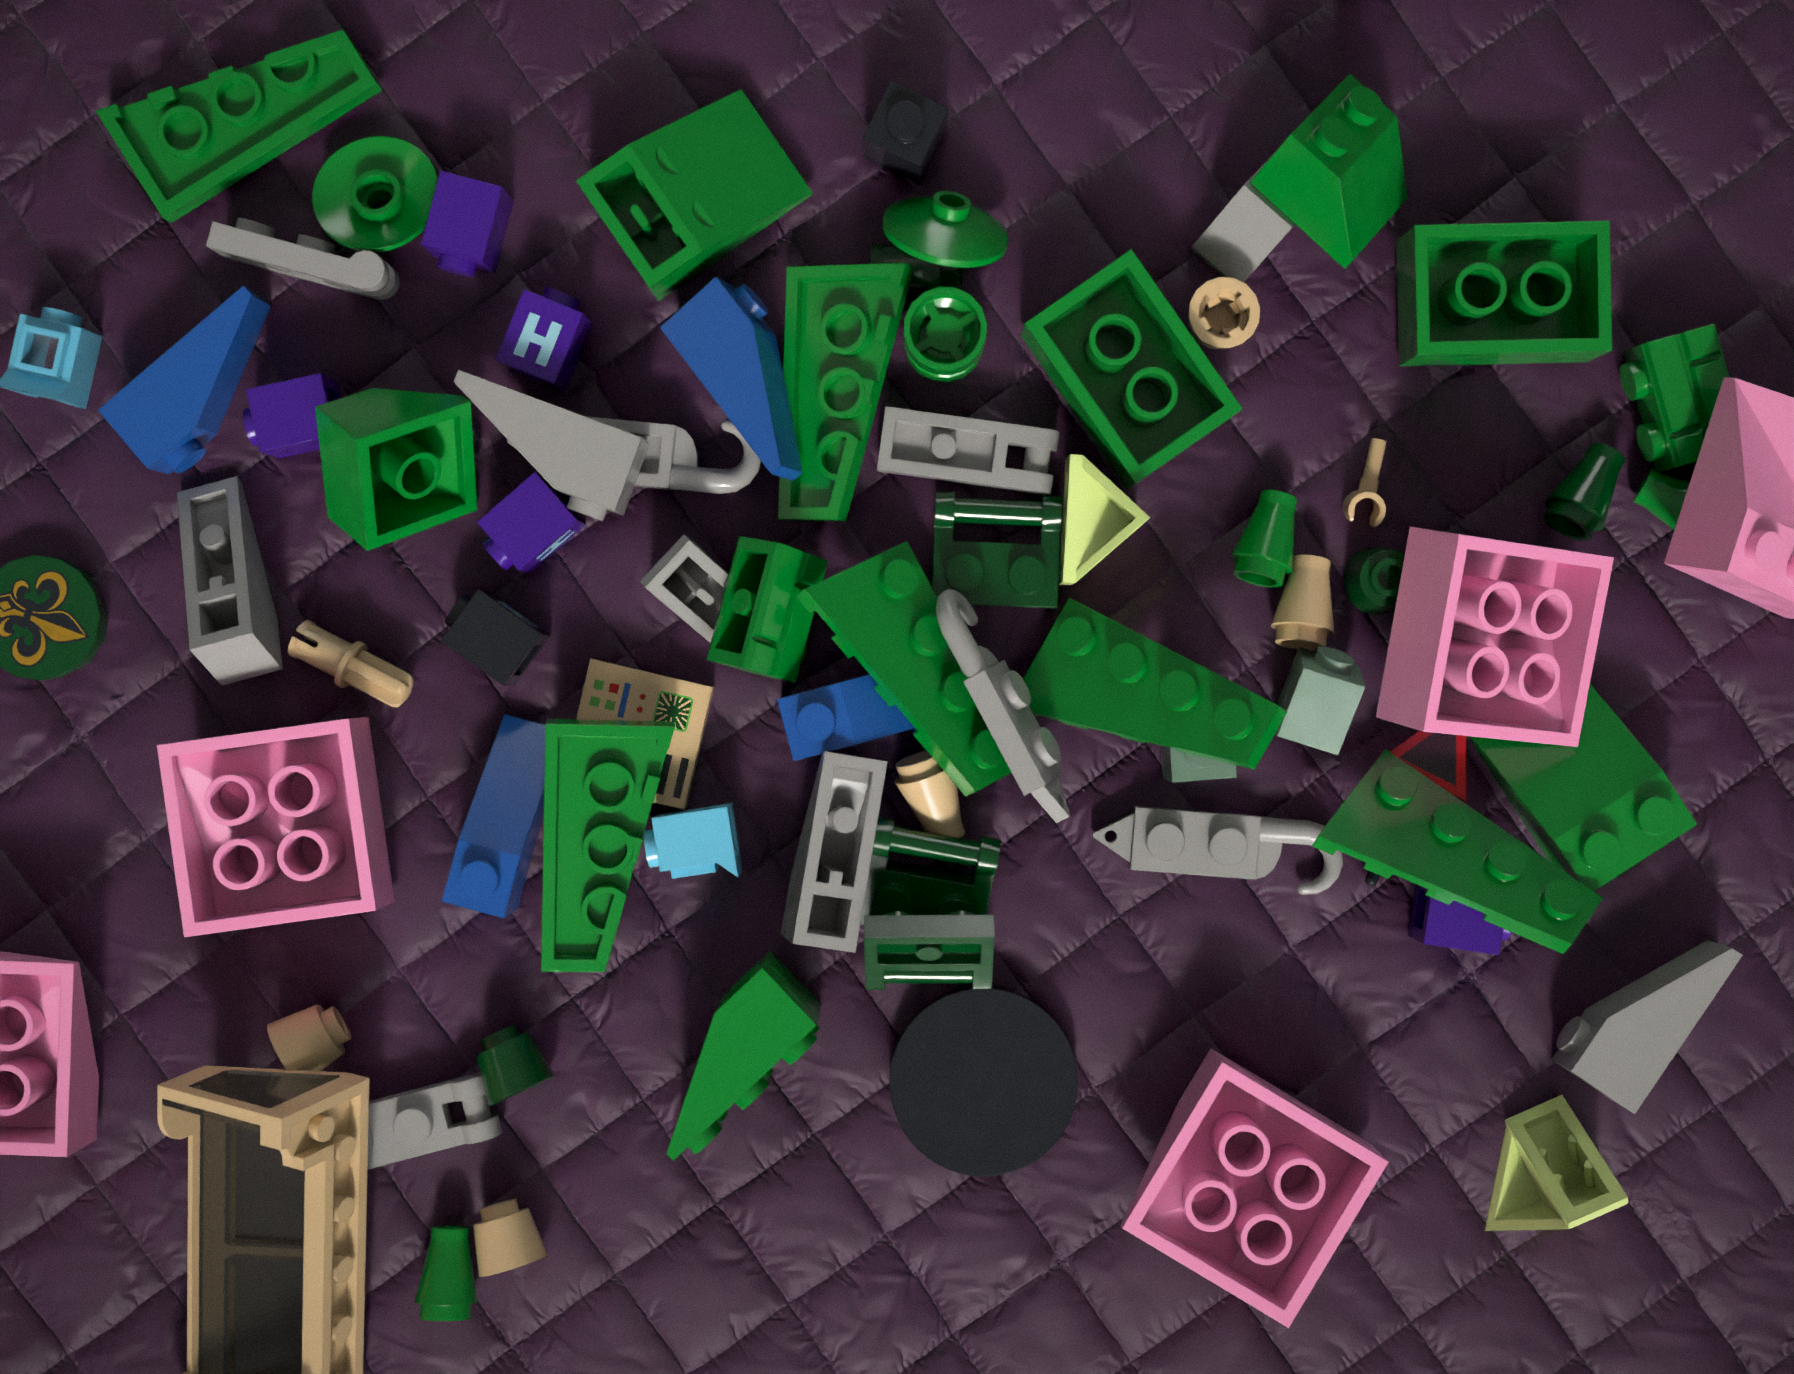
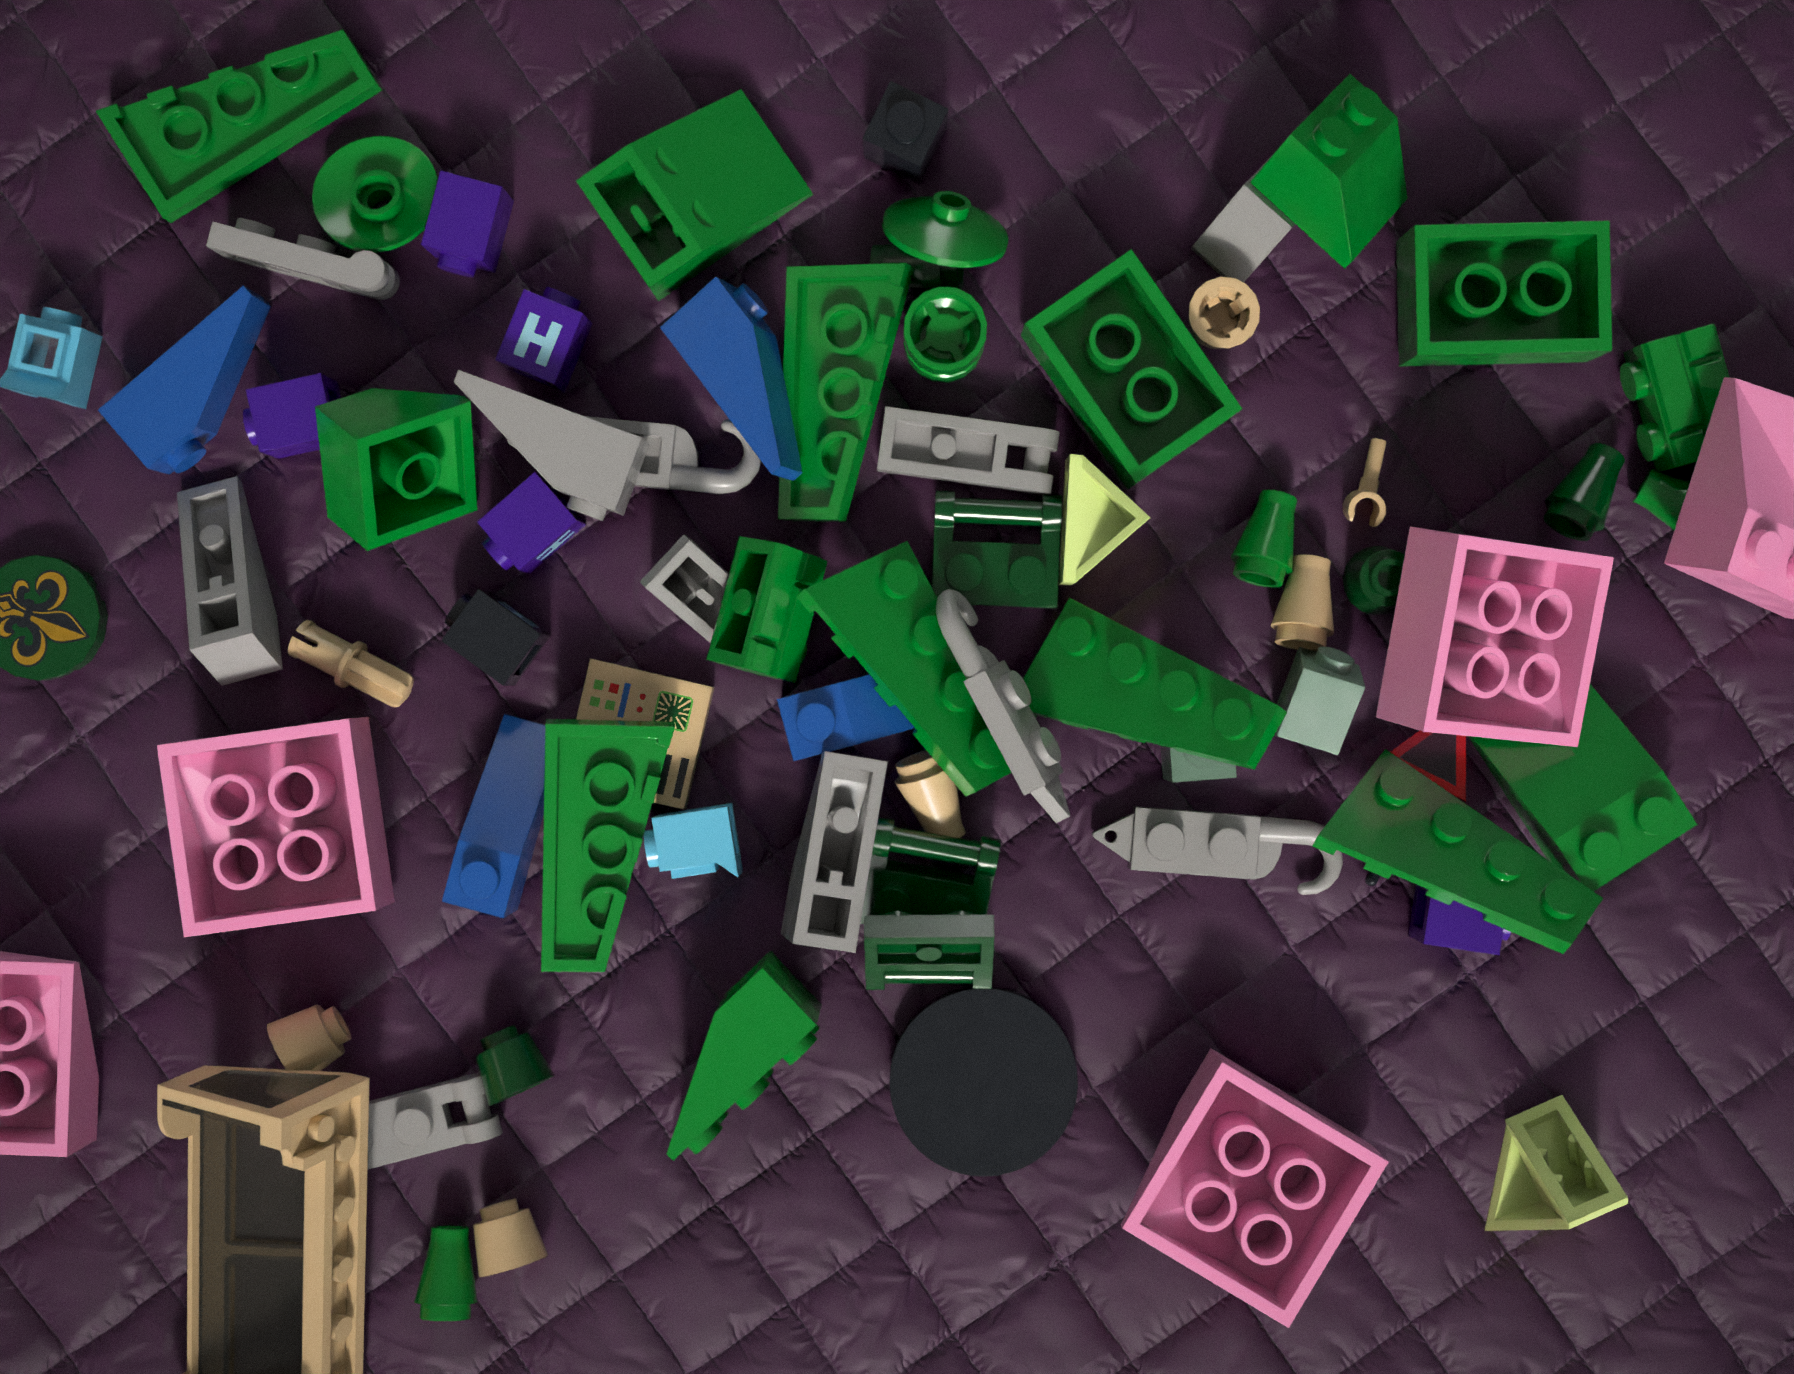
light grey slope [1551,940,1743,1114] -> none

